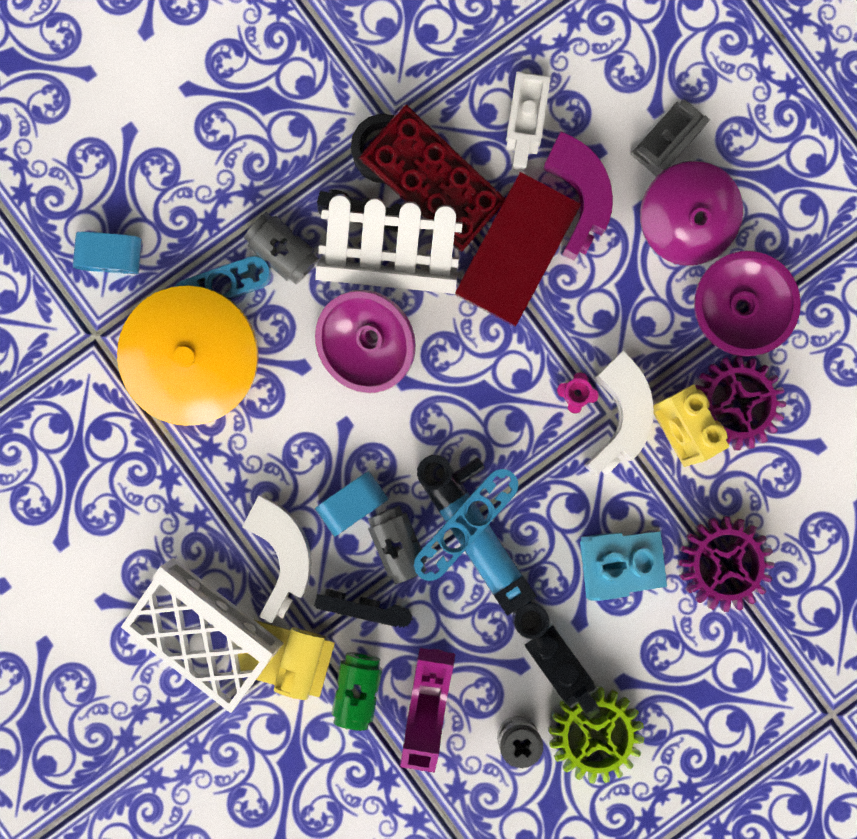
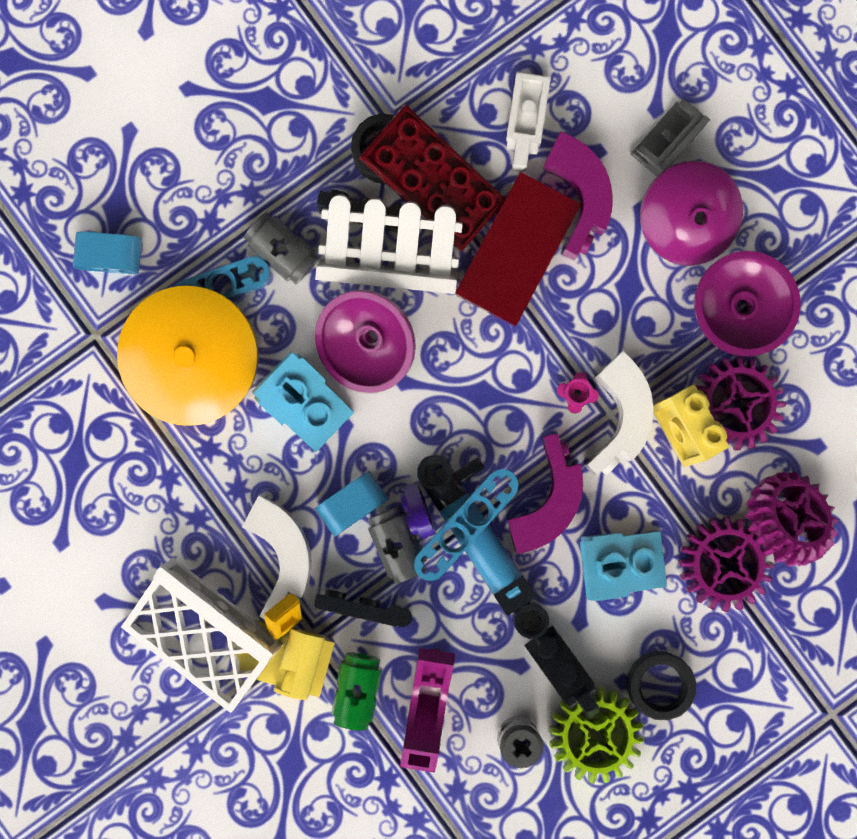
none -> medium azure piece [252,351,354,452]
none -> yellow tile [264,593,302,640]
none -> dark purple plate [400,482,436,539]
none -> magenta arch [506,433,583,554]
none -> black tyre [627,651,696,721]
none -> magenta gear [744,471,838,567]

